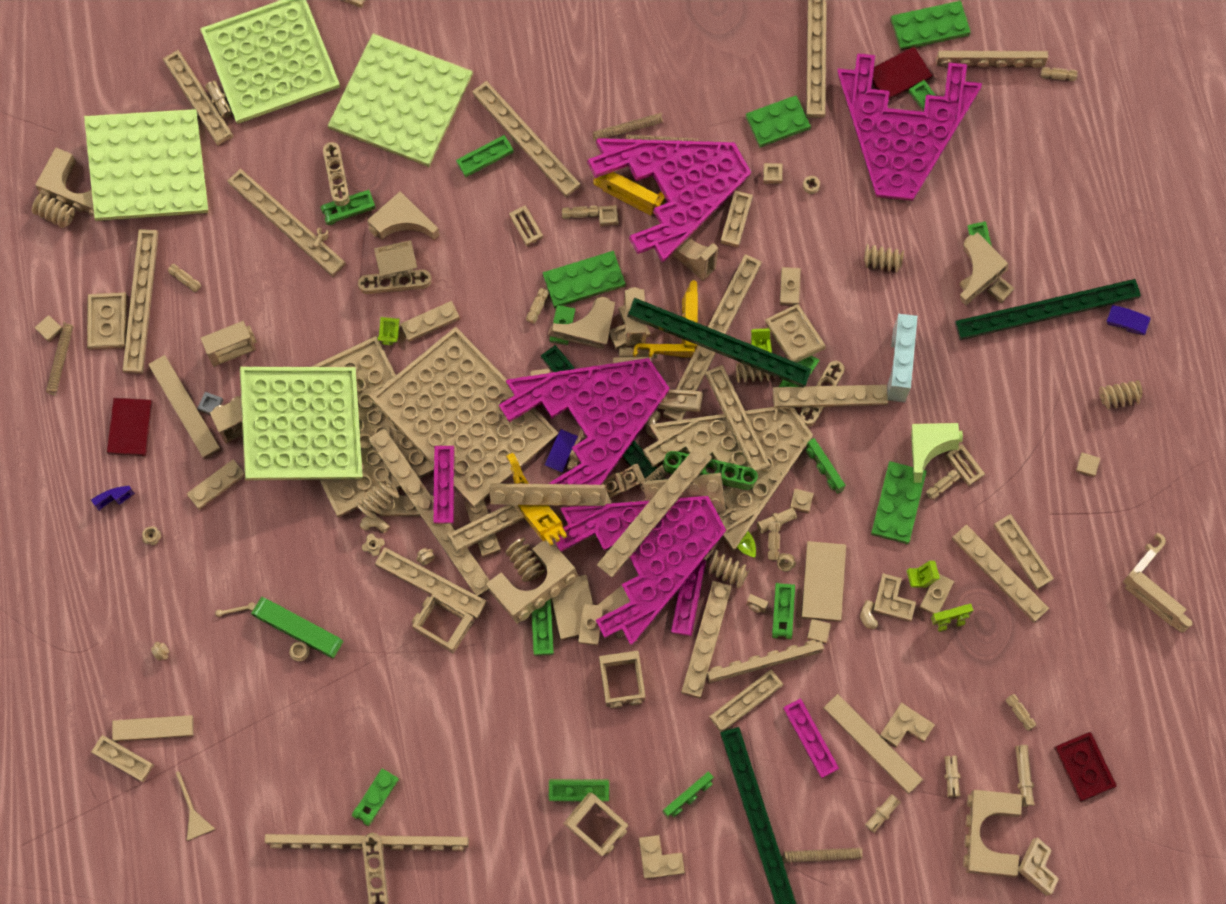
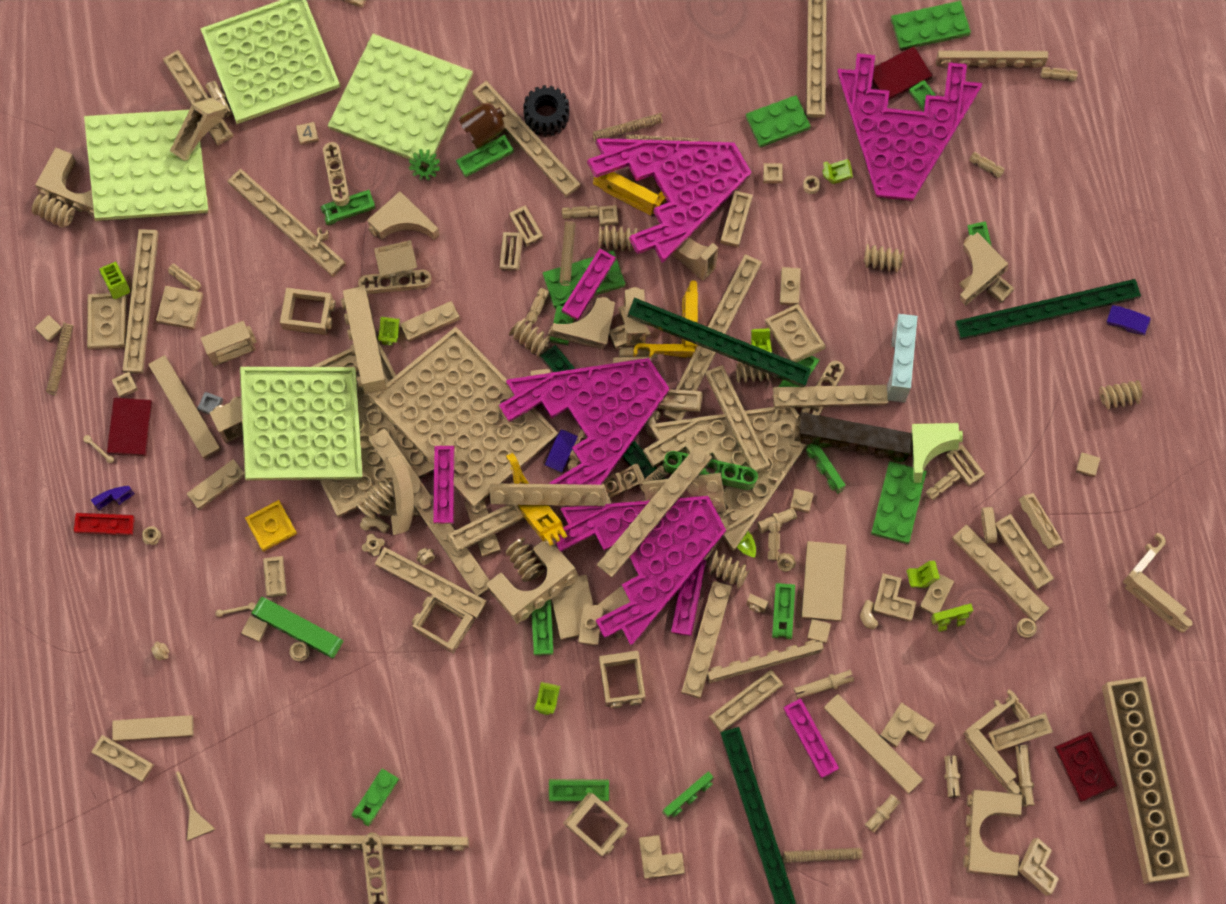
none -> red plate [74,513,135,536]
none -> tan hinge [83,435,114,463]
none -> lime slope [99,262,130,299]
none -> tan plate [112,372,138,398]
none -> tan plate [156,286,203,330]
none -> tan arch [170,98,227,161]
none -> tan tile [242,616,268,642]
none -> yellow tile [245,500,297,552]
none -> tan plate [263,556,287,598]
none -> tan window [280,288,335,335]
none -> tan tile [296,122,319,145]
none -> tan brick [341,286,387,394]
none -> tan slope [385,455,414,535]
none -> bright green gear [409,149,440,180]
none -> reddish brown cylinder [459,103,505,149]
none -> tan tile [500,232,523,271]
none -> tan piece [509,318,550,358]
none -> black tyre [523,85,570,137]
none -> lime bracket [534,682,560,715]
none -> tan piece [559,221,576,286]
none -> dark pink plate [562,249,616,321]
none -> tan piece [598,226,637,251]
none -> dark brown brick [794,412,912,462]
none -> tan pin [794,669,854,700]
none -> lime bracket [822,159,853,184]
none -> tan hinge [963,690,1020,794]
none -> tan axle [969,152,1004,177]
none -> tan beam [981,507,997,543]
none -> tan plate [989,712,1053,751]
none -> tan plate [1017,618,1037,638]
none -> tan plate [1018,493,1063,549]
none -> tan brick [1102,677,1189,884]

